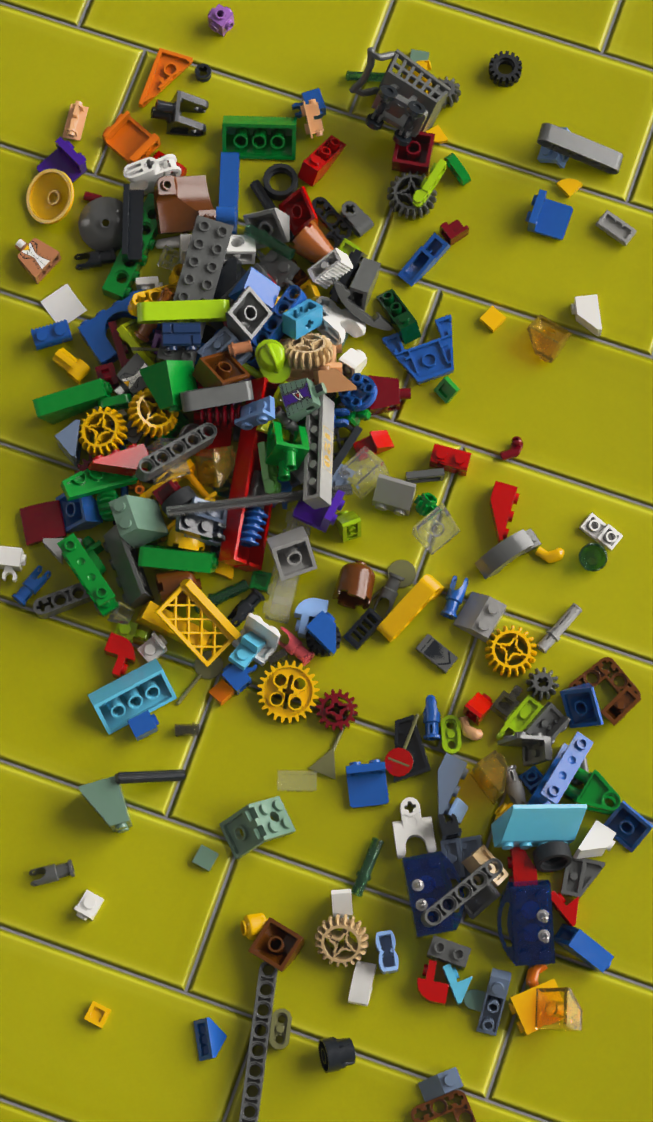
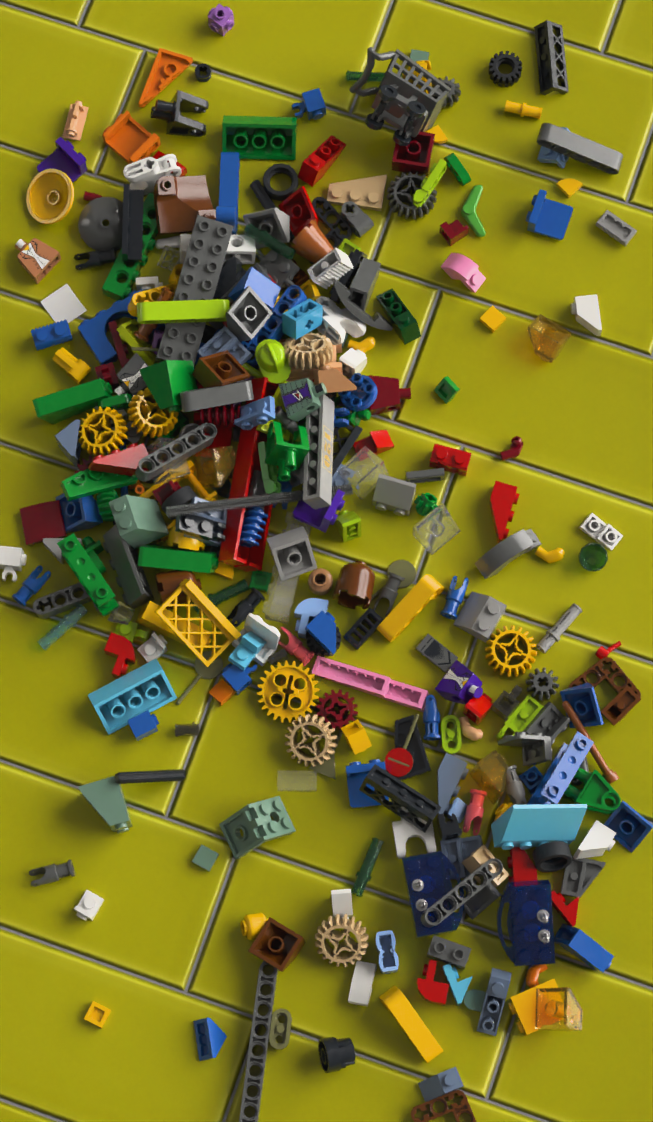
dark blue brick [160,323,201,352] -> none
nougat pin [228,340,253,357] -> none
light nougat hinge [300,99,324,138] -> none
blue wing [382,314,454,385] -> none
blue slope [397,232,451,287] -> none
none -> clear light blue pin [37,603,88,651]
none -> tan gear [285,714,337,767]
none -> medium nougat head [308,568,333,596]
none -> bright pink slope [311,656,429,712]
none -> tan wing [327,175,387,211]
none -> yellow brick [341,719,372,755]
none -> yellow arm [347,336,376,353]
none -> black fence [359,764,441,833]
none -> yellow beam [379,985,443,1063]
none -> dark purple torso [435,660,483,705]
none -> bright pink brick [441,253,486,293]
none -> bright green piece [461,185,486,237]
none -> coral piece [463,789,487,836]
none -> yellow pin [504,100,542,119]
none -> black fence [534,20,569,95]
none -> dark orange piece [562,701,619,784]
none -> red hand [595,641,622,659]

